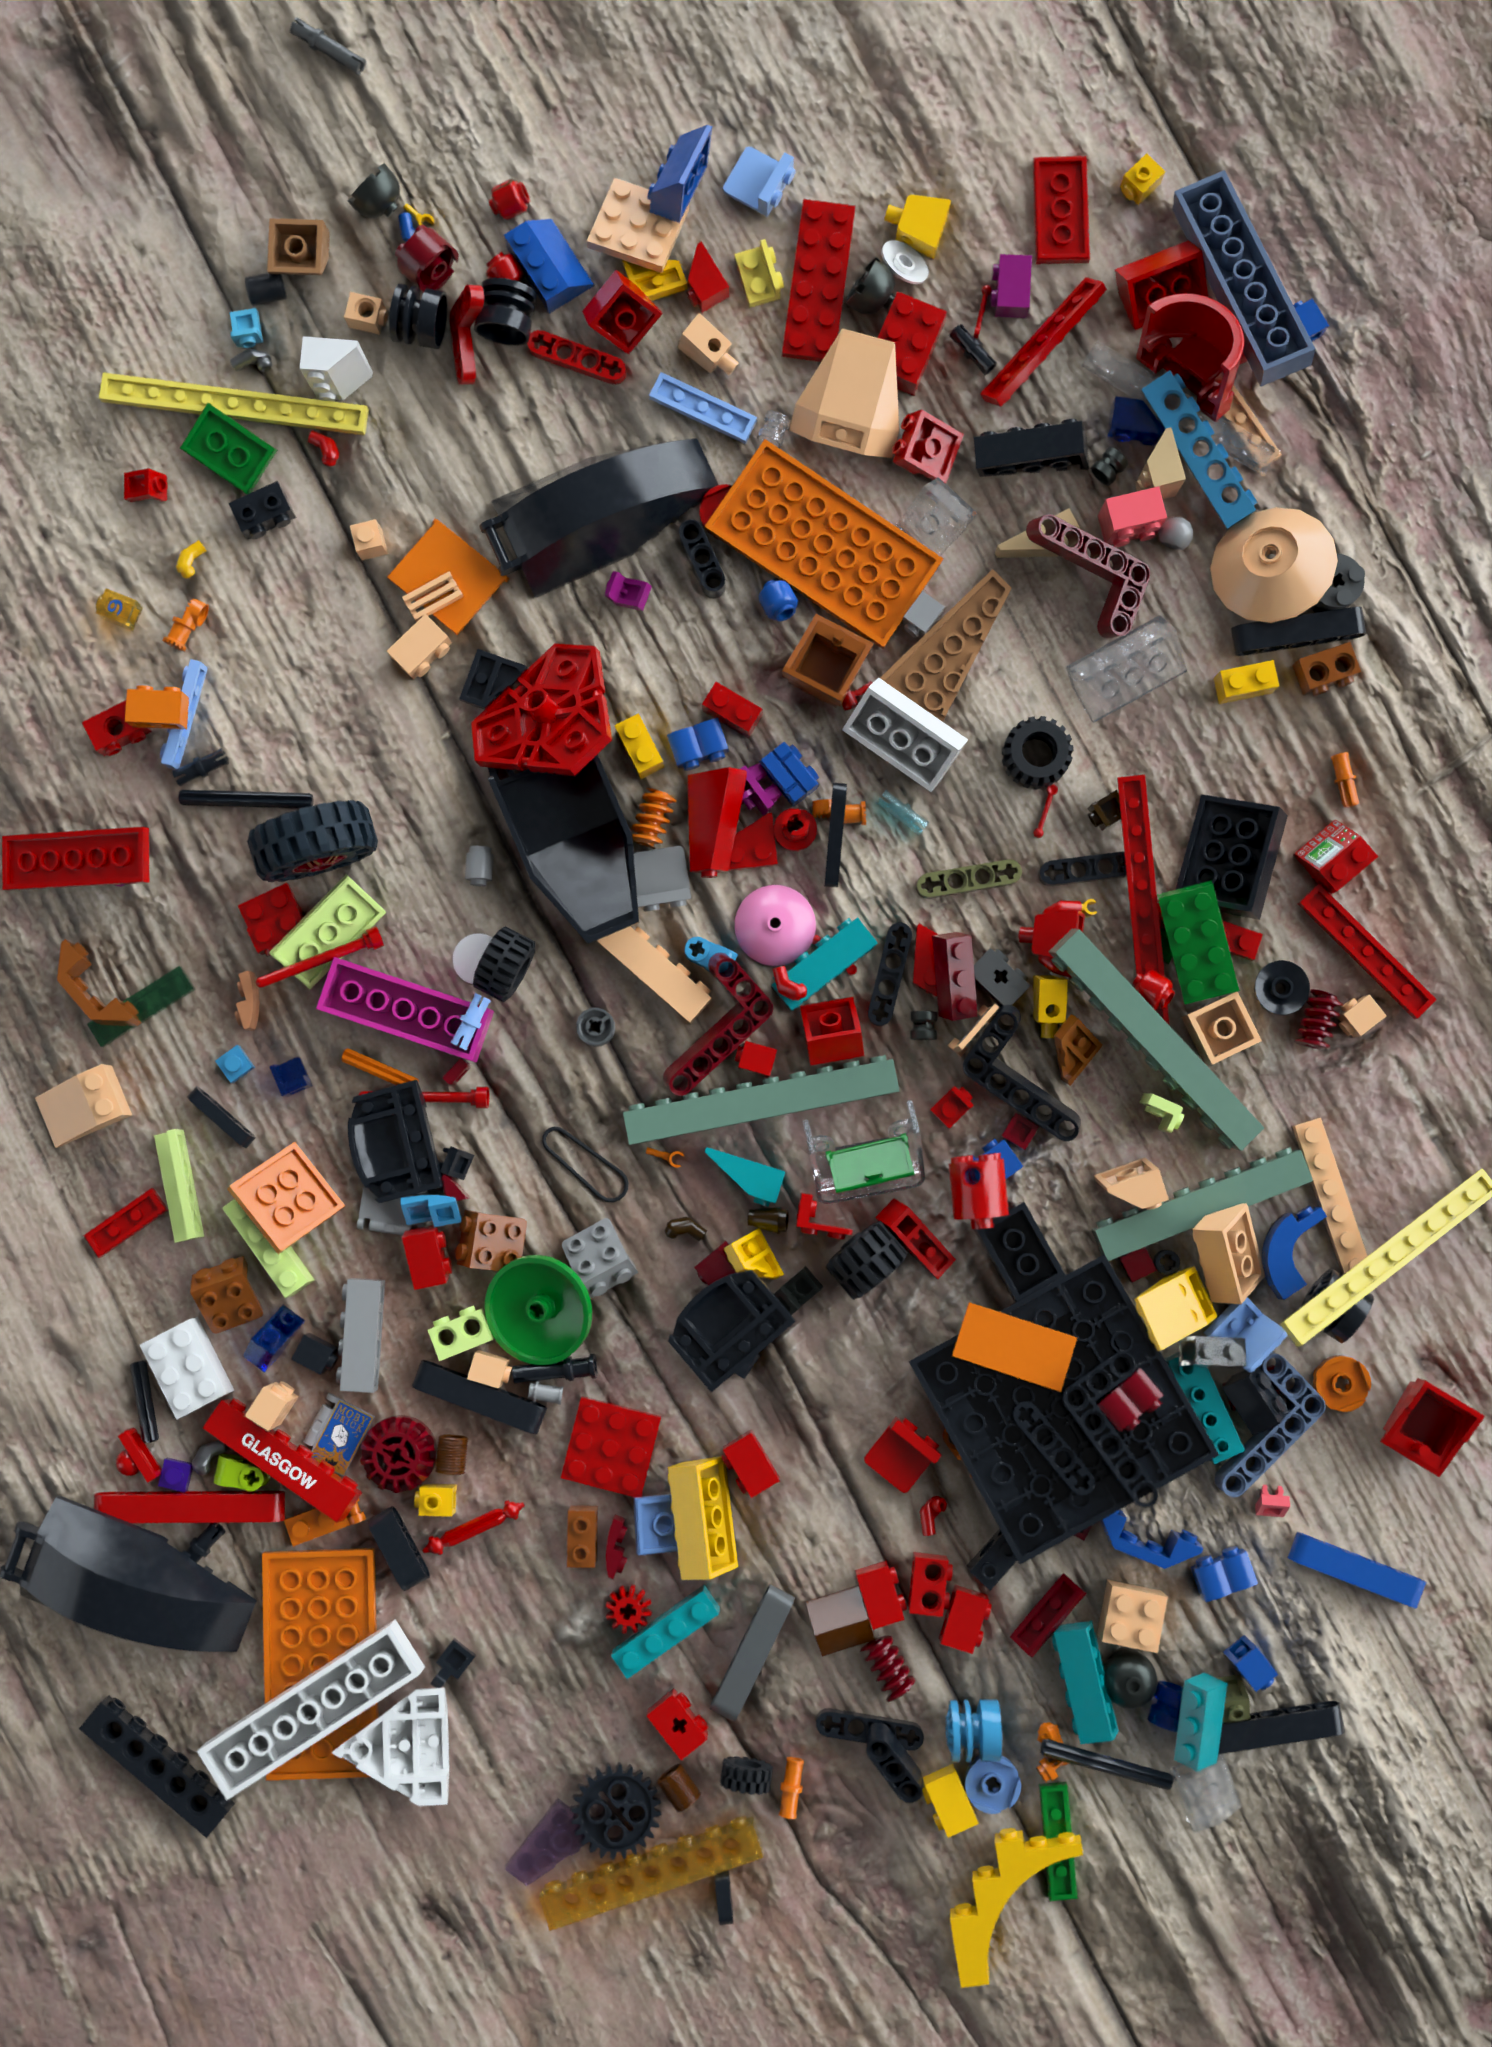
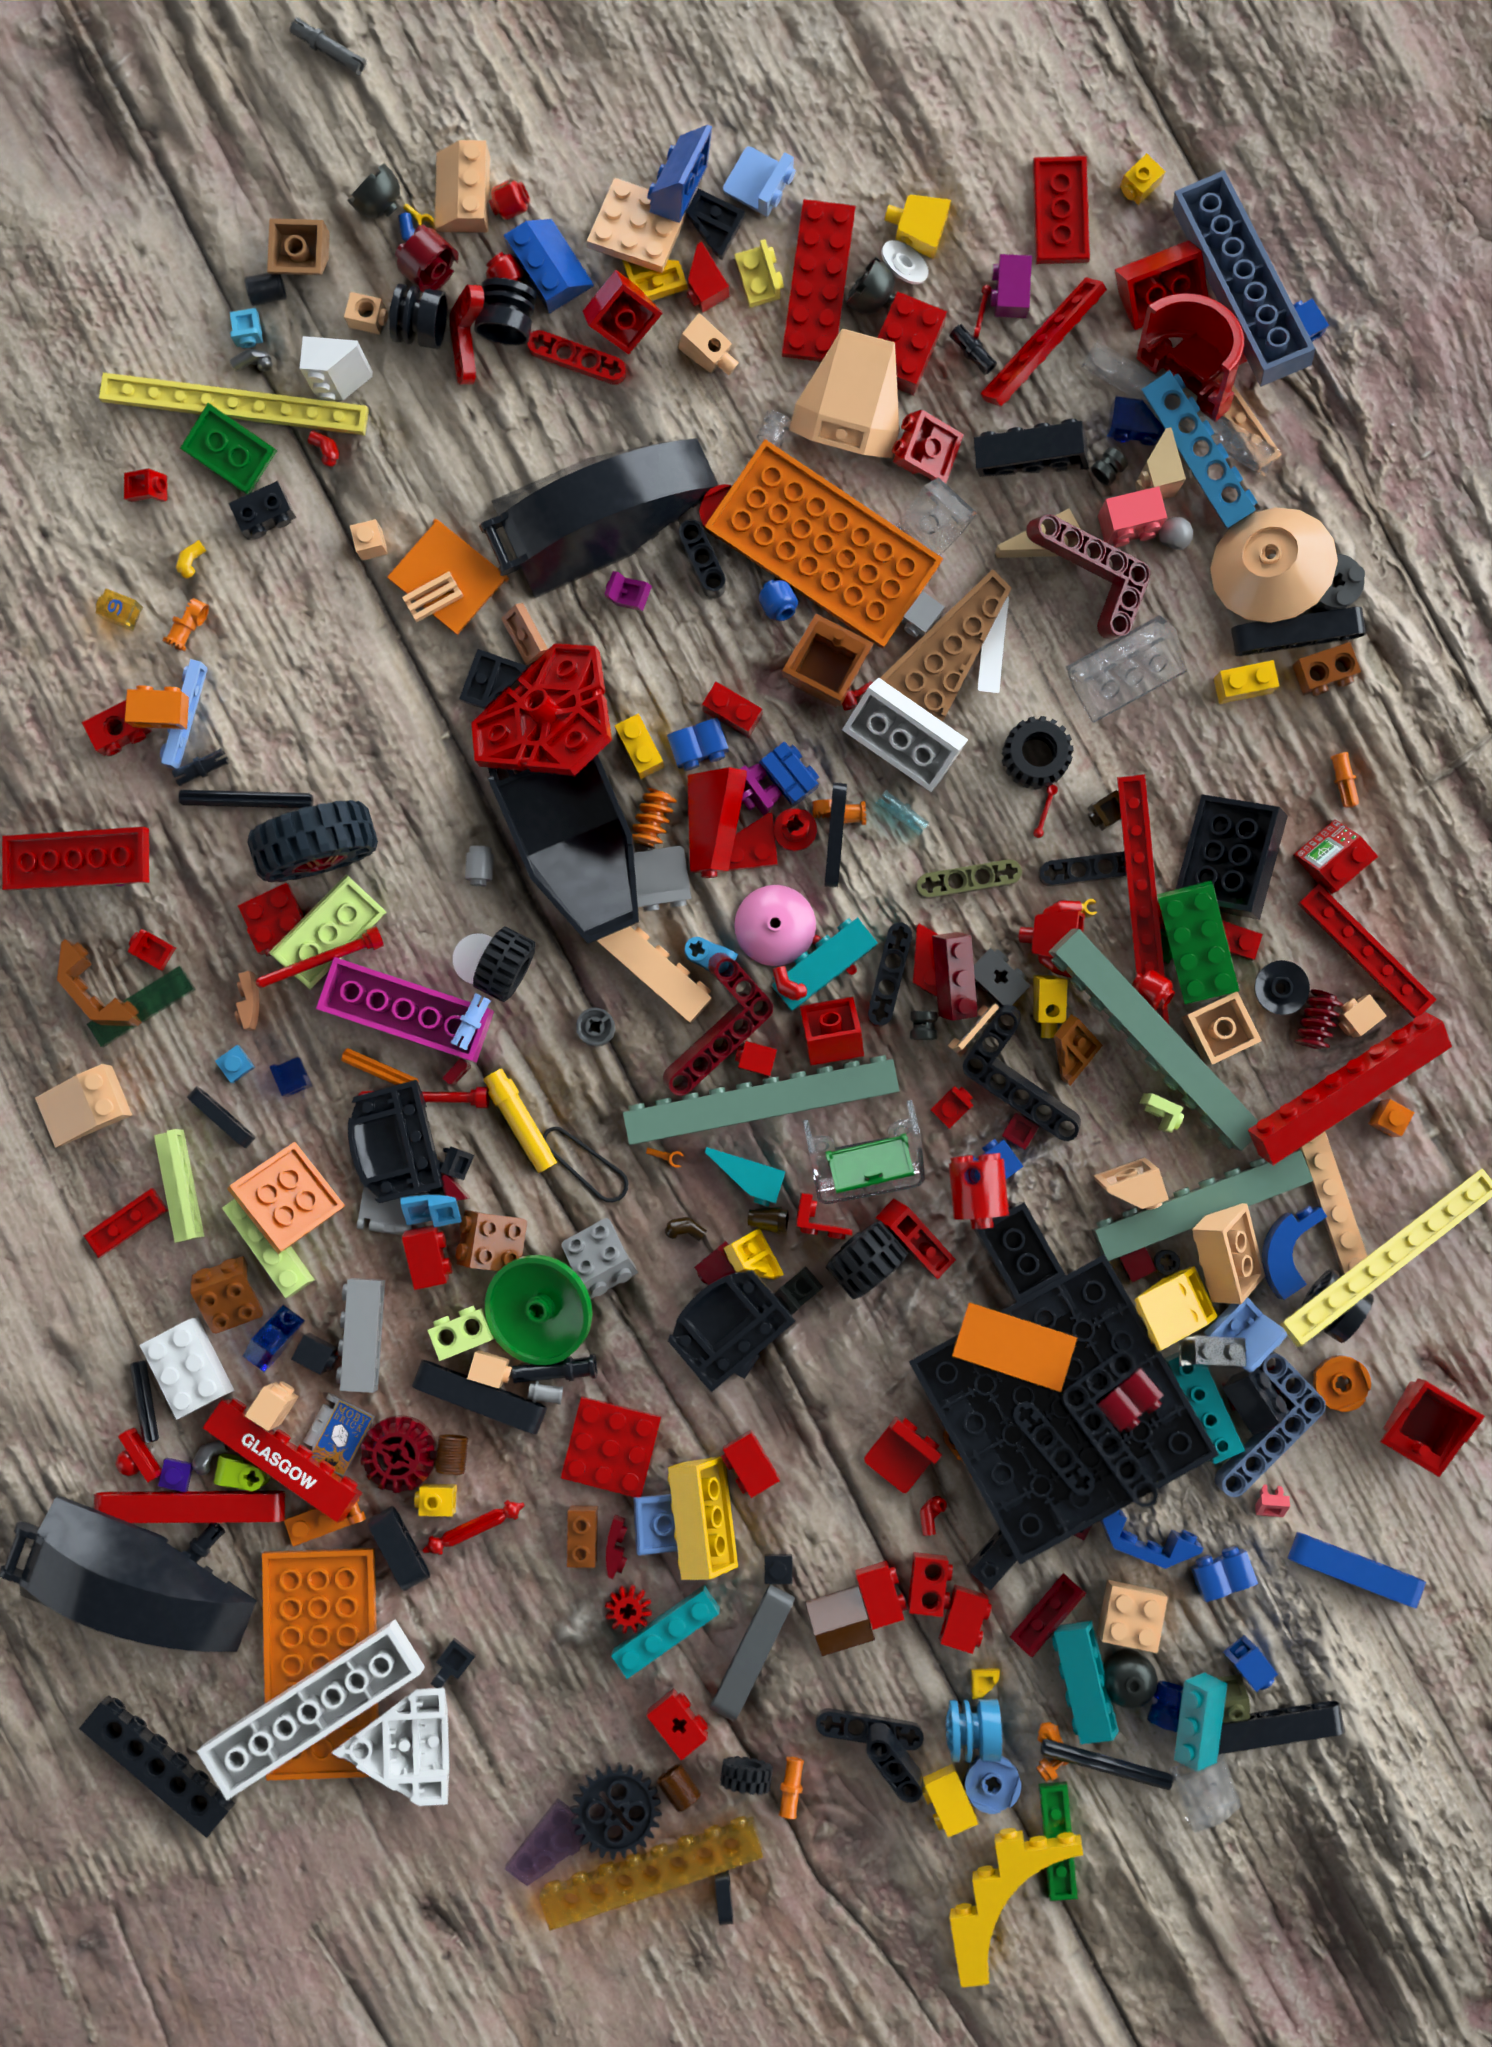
light nougat brick [387,614,452,680] -> none
light blue plate [649,372,757,444] -> none
dark red piece [860,1635,915,1702] -> none
none -> red bracket [127,929,176,971]
none -> light nougat slope [435,140,490,233]
none -> yellow piece [483,1068,557,1174]
none -> nougat plate [501,603,548,665]
none -> black wing [686,188,746,260]
none -> black plate [764,1554,792,1584]
none -> yellow tile [971,1668,1000,1699]
none -> white sticker [978,597,1009,693]
none -> red brick [1248,1012,1452,1165]
none -> orange brick [1368,1099,1415,1137]

